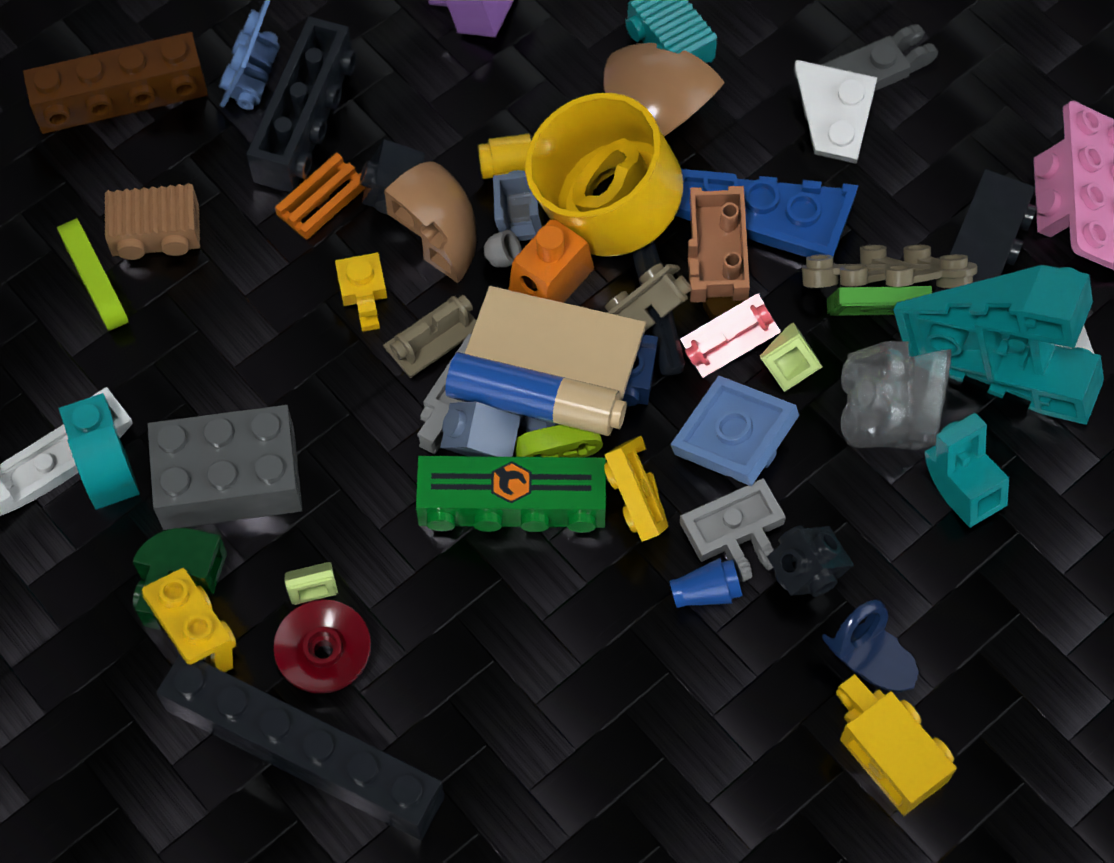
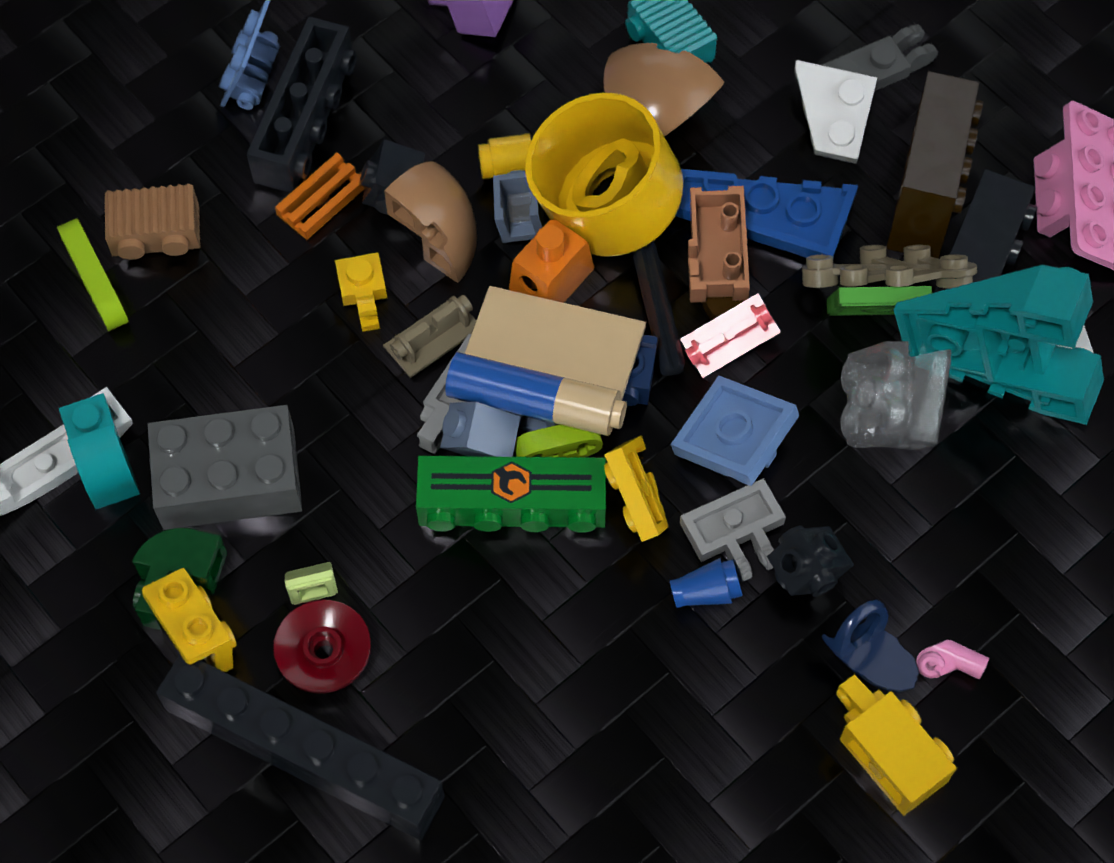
reddish brown brick [23,32,208,134] -> none
light grey hinge [484,230,522,268] -> none
dark tan hinge [605,263,692,331] -> none
yellowish green slope [760,322,822,392] -> none
teal brick [925,413,1009,527] -> none
none -> dark brown wedge [886,71,983,258]
none -> bright pink arm [916,640,989,679]

